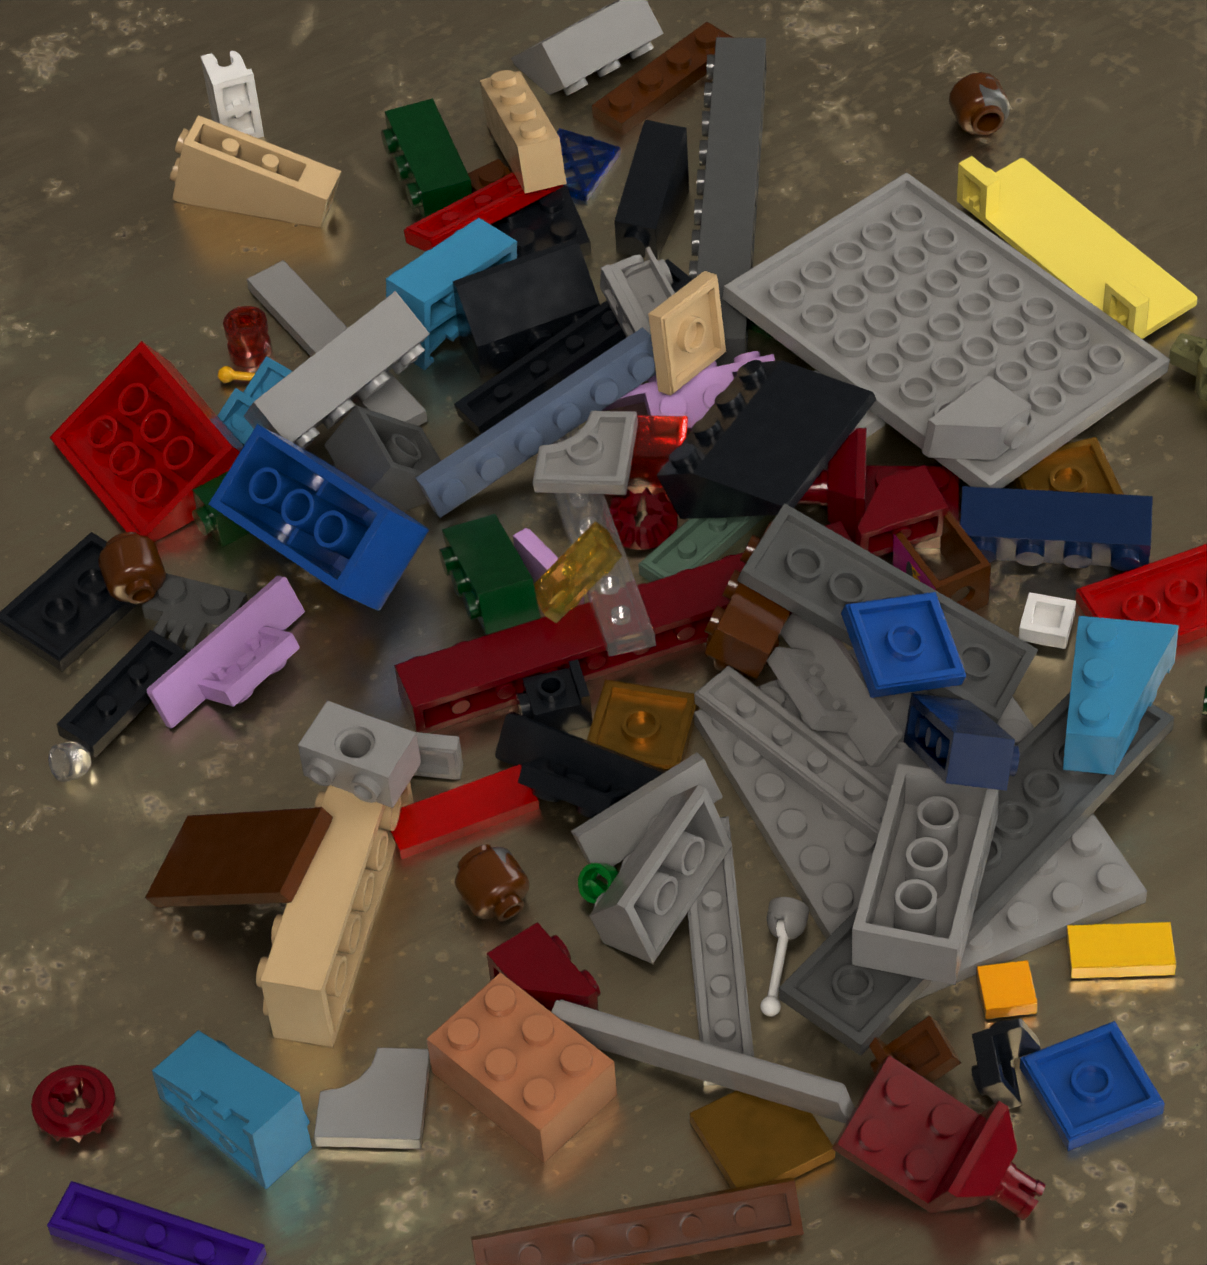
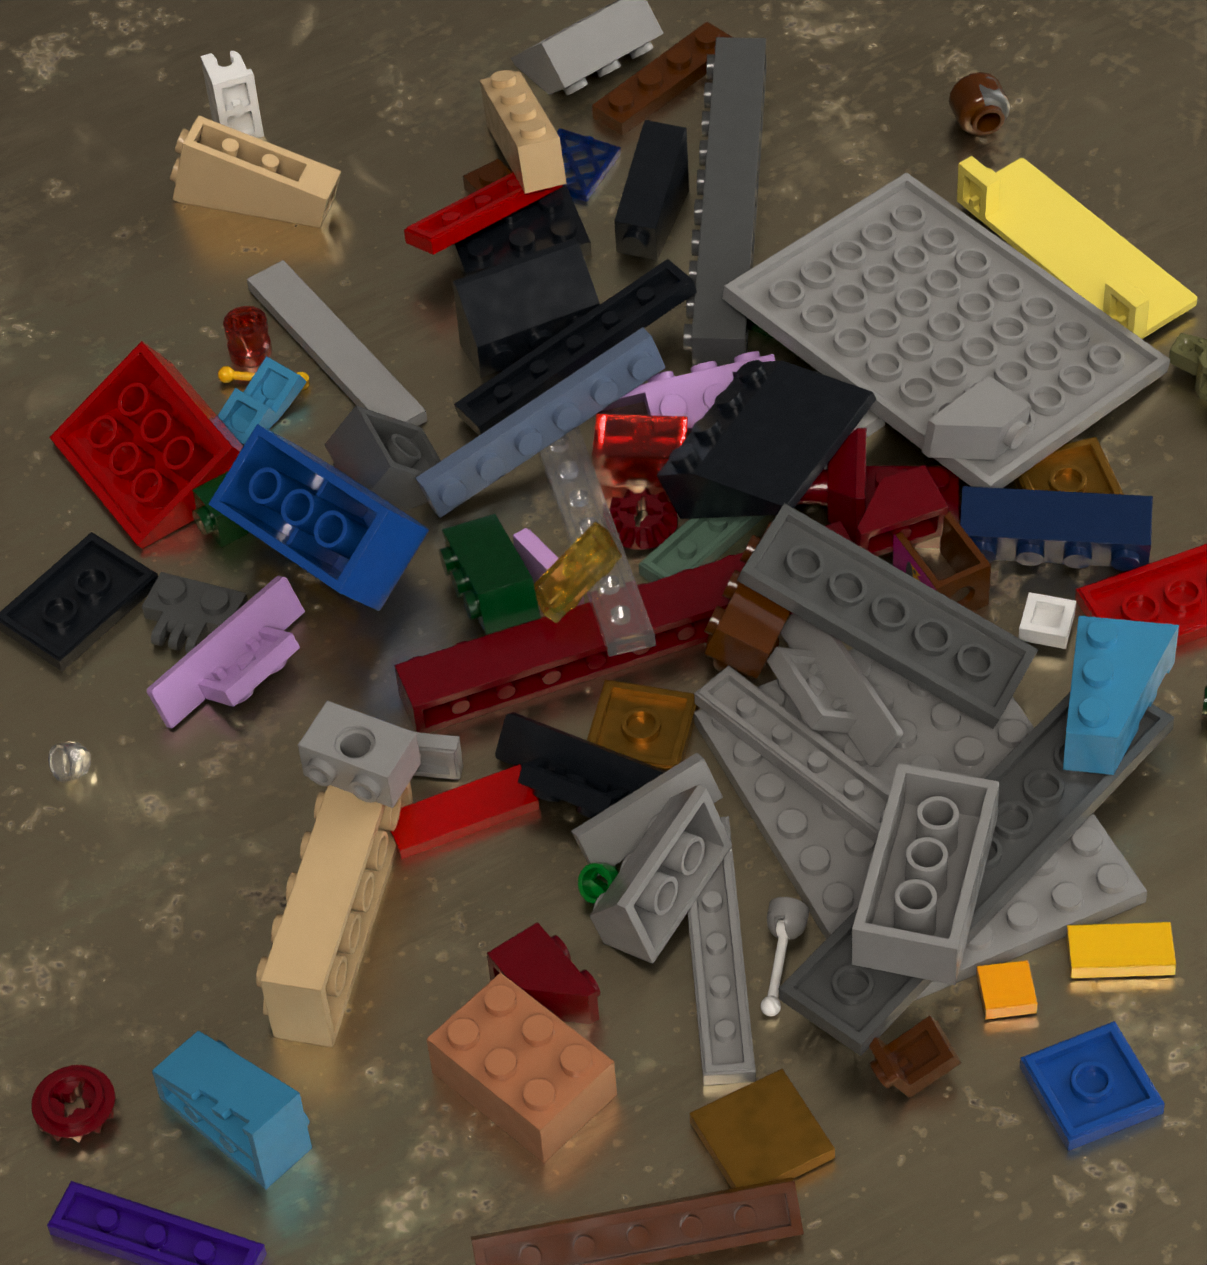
black plate [56,630,187,758] -> none
reddish brown head [98,532,166,604] -> none
reddish brown tile [145,807,333,908] -> none
light grey brick [244,291,430,449] -> none
light grey tile [314,1048,431,1149] -> none
dark green brick [381,98,472,218] -> none
dark azure wedge [386,218,517,370] -> none
reddish brown head [454,844,530,921] -> none
black brick [516,659,592,732] -> none
light grey tile [532,411,638,495] -> none
light grey tile [551,999,855,1124] -> none
light grey hinge [600,246,675,337] -> none
tan tile [648,271,726,395] -> none
dark red plate [832,1056,1046,1221] -> none
blue tile [841,592,966,698] -> none
dark blue brick [903,693,1019,791] -> none
black bracket [971,1018,1041,1109] -> none

